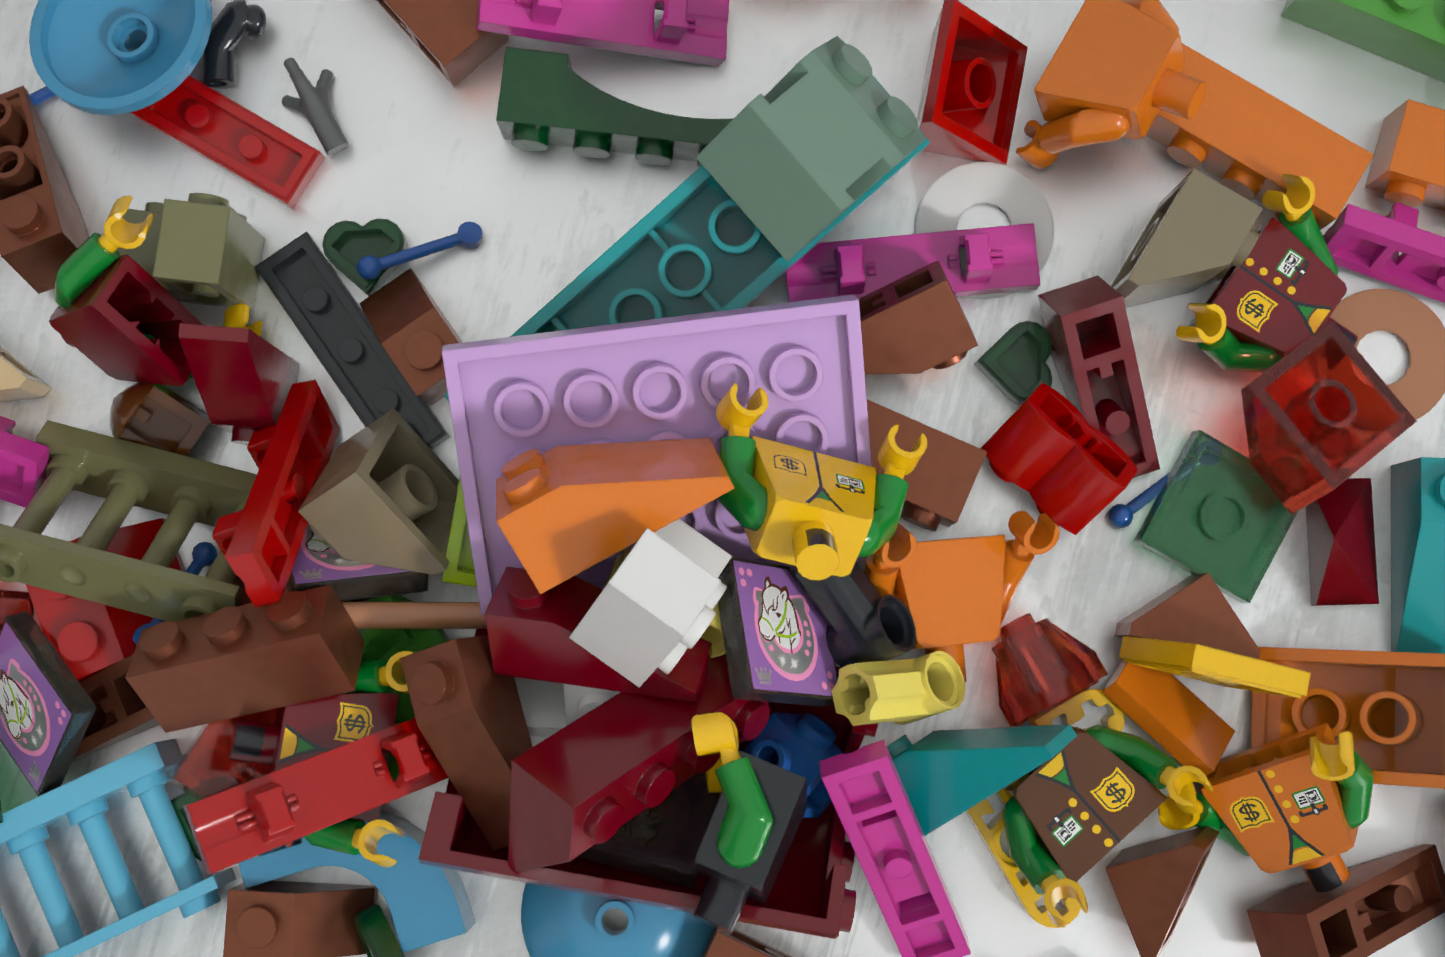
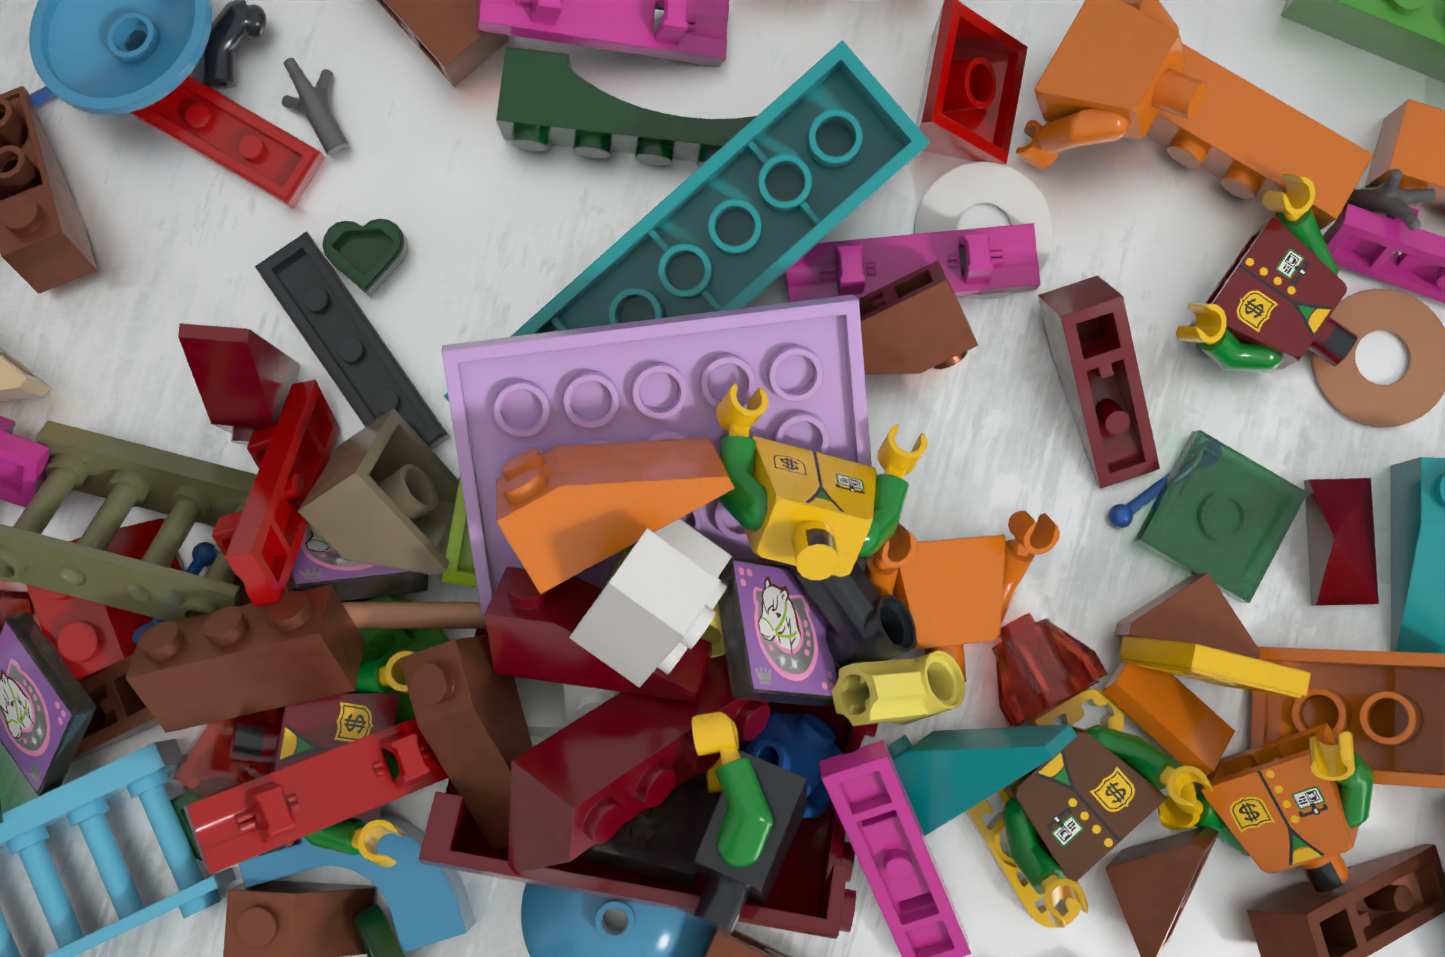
dark red torso [49,196,262,387] -> none
reddish brown plate [110,382,210,456] -> none
olive brick [117,193,265,311] -> none
blue hinge [357,222,482,280] -> none
copper slope [359,268,463,406] -> none
sand green piece [696,36,927,261] -> none
copper slope [867,399,987,532] -> none
dark green tile [974,321,1052,405] -> none
red brick [981,383,1138,535] -> none
dark tan slope [1111,168,1263,308] -> none
clear red slope [1241,320,1417,515] -> none
none -> dark grey bar [1342,169,1436,231]

